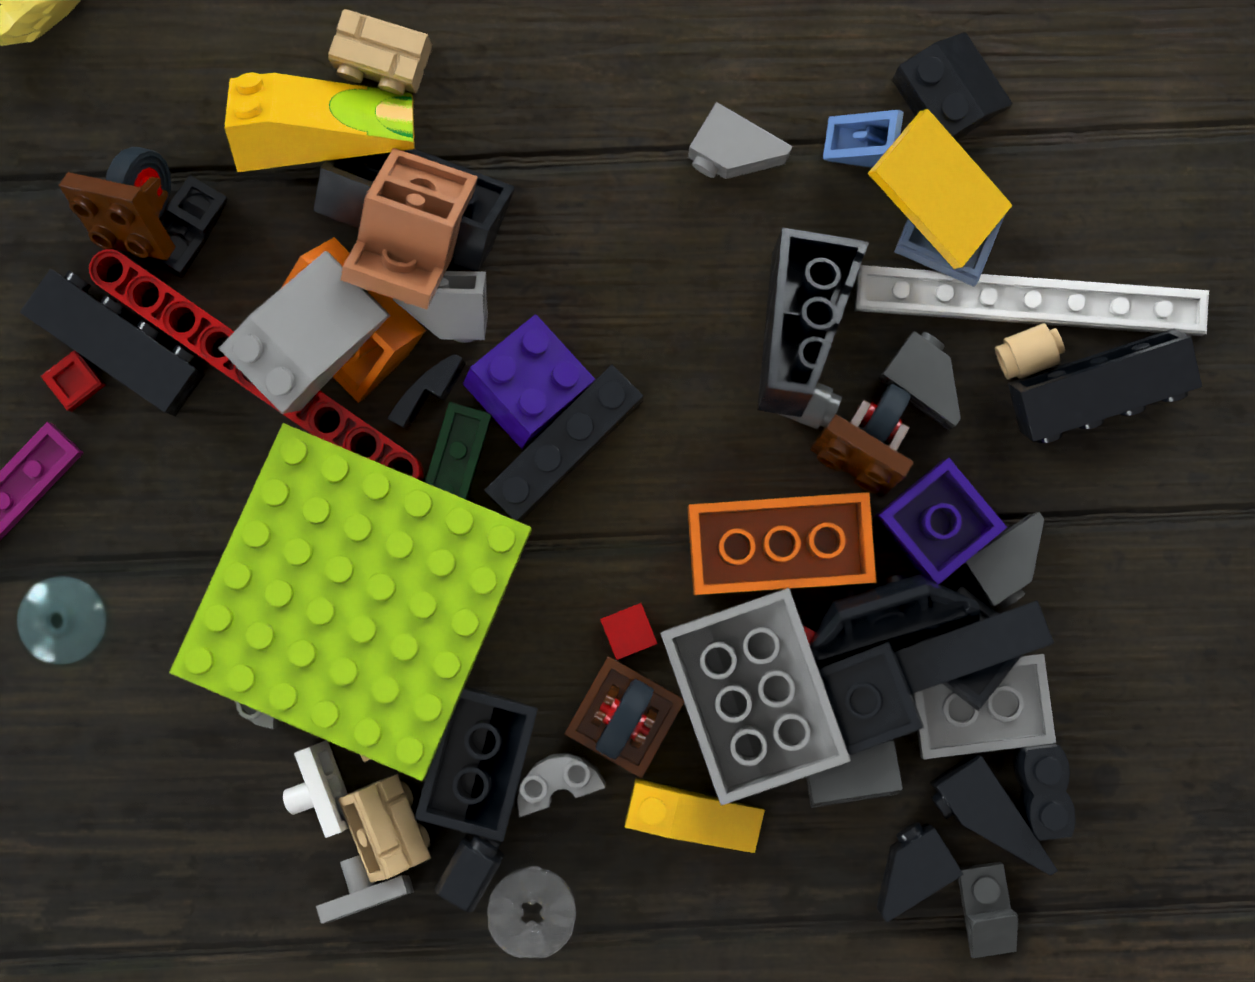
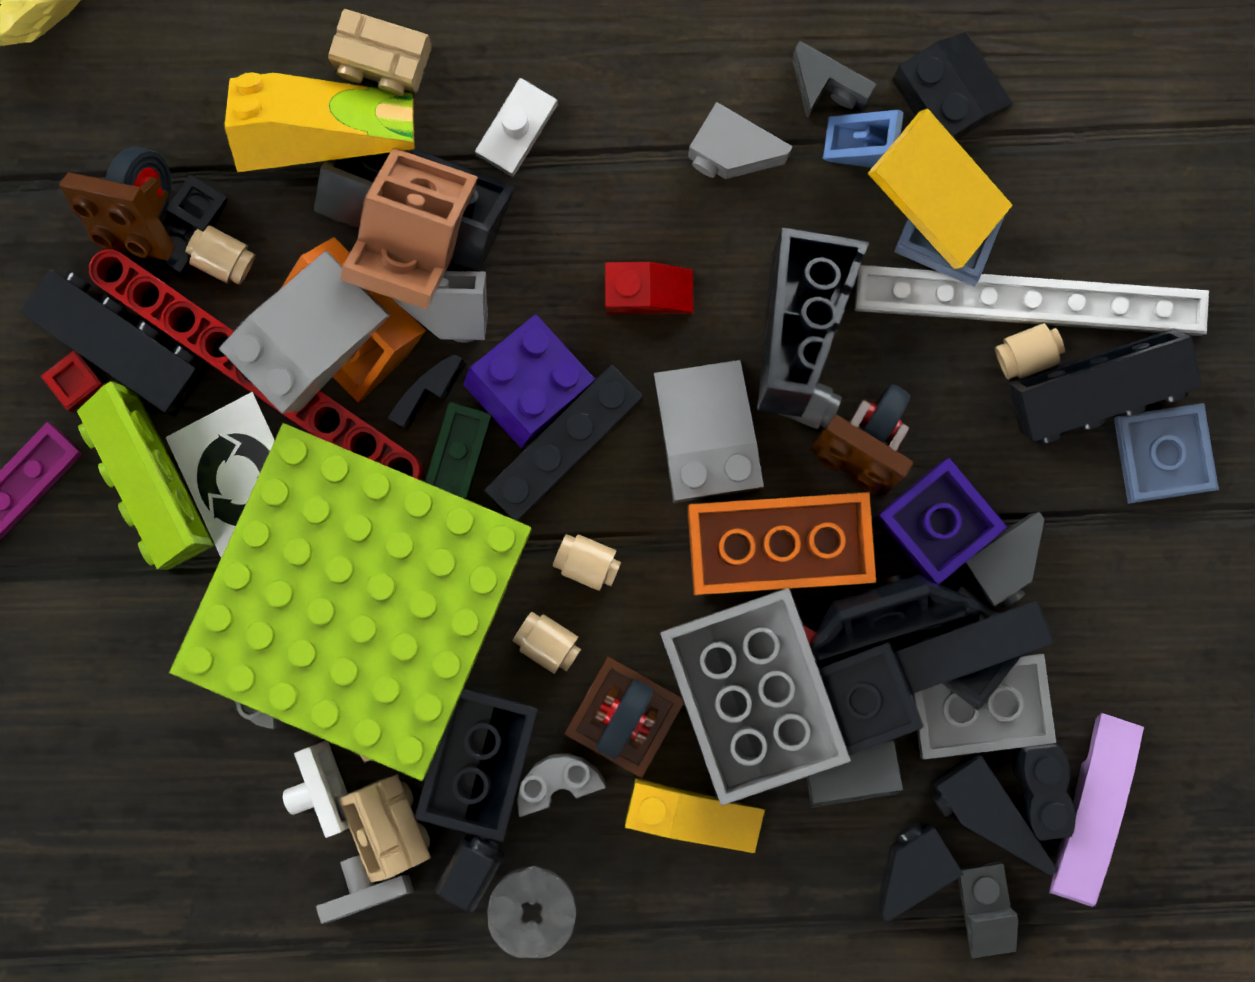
clear light blue dish [17,576,106,664] -> none
red tile [600,603,658,660] -> none
dark grey slope [878,331,961,430] -> none
none -> lime slope [77,381,215,570]
none -> white sticker [166,392,275,558]
none -> tan brick [185,225,256,285]
none -> white tile [475,78,558,177]
none -> tan brick [512,612,581,674]
none -> tan brick [552,534,621,591]
none -> red slope [605,262,693,315]
none -> light grey slope [654,360,764,503]
none -> dark grey slope [792,41,876,118]
none -> lavender slope [1049,713,1144,907]
none -> sand blue tile [1114,403,1219,504]

